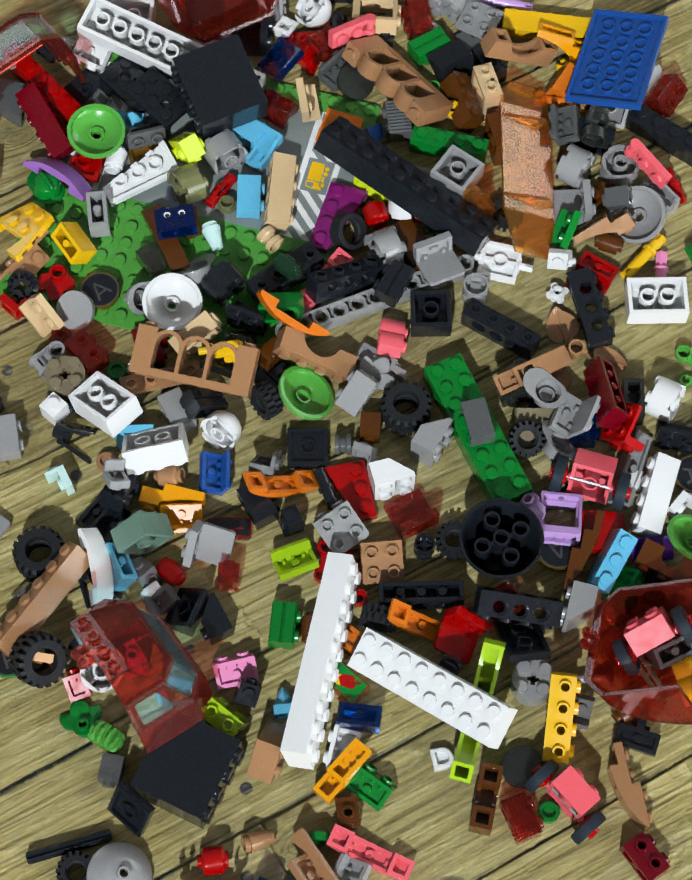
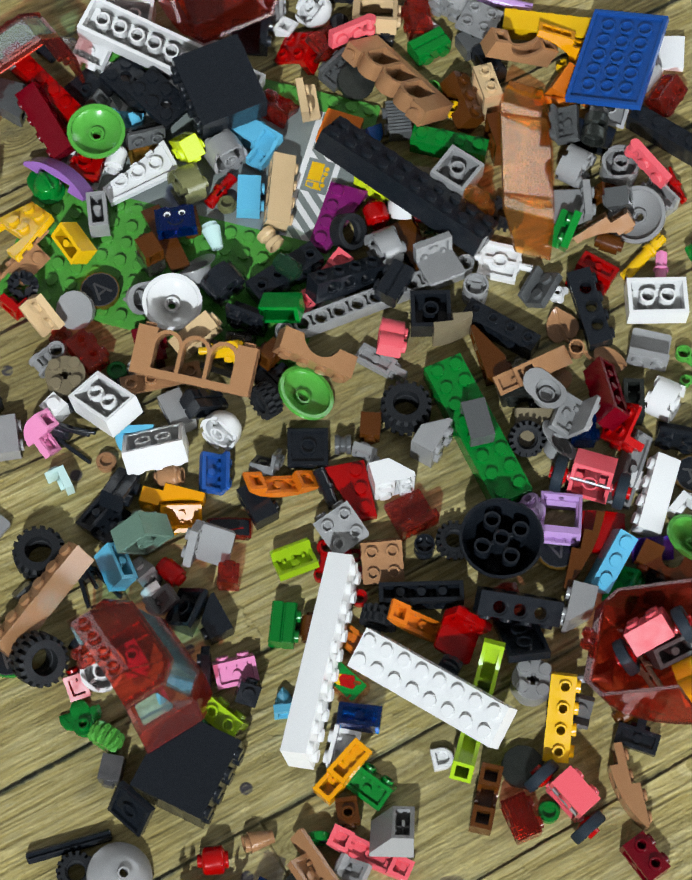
light nougat tile [32,652,54,664] -> none
red plate [37,264,75,302] -> none
white slope [77,528,114,612] -> none
light grey bracket [102,458,130,490] -> none
medium nougat brick [247,719,286,784] -> none
orange slope [256,289,330,336] -> none
clear blue tile [257,37,305,82] -> none
black brick [277,504,304,538] -> none
light grey brick [335,369,380,417] -> none
light grey plate [359,355,395,390] -> none
black slope [426,39,474,83] -> none
white bracket [547,248,576,273] -> none
none -> bright pink brick [24,408,62,459]
none -> reddish brown brick [135,231,165,267]
none -> black hinge [197,646,212,694]
none -> light grey slope [369,806,415,858]
none -> dark tan slope [432,311,473,347]
none -> reddish brown slope [469,325,512,386]
none -> dark grey bracket [518,265,563,308]
none -> light grey bracket [626,328,672,372]
none -> white slope [655,36,685,75]

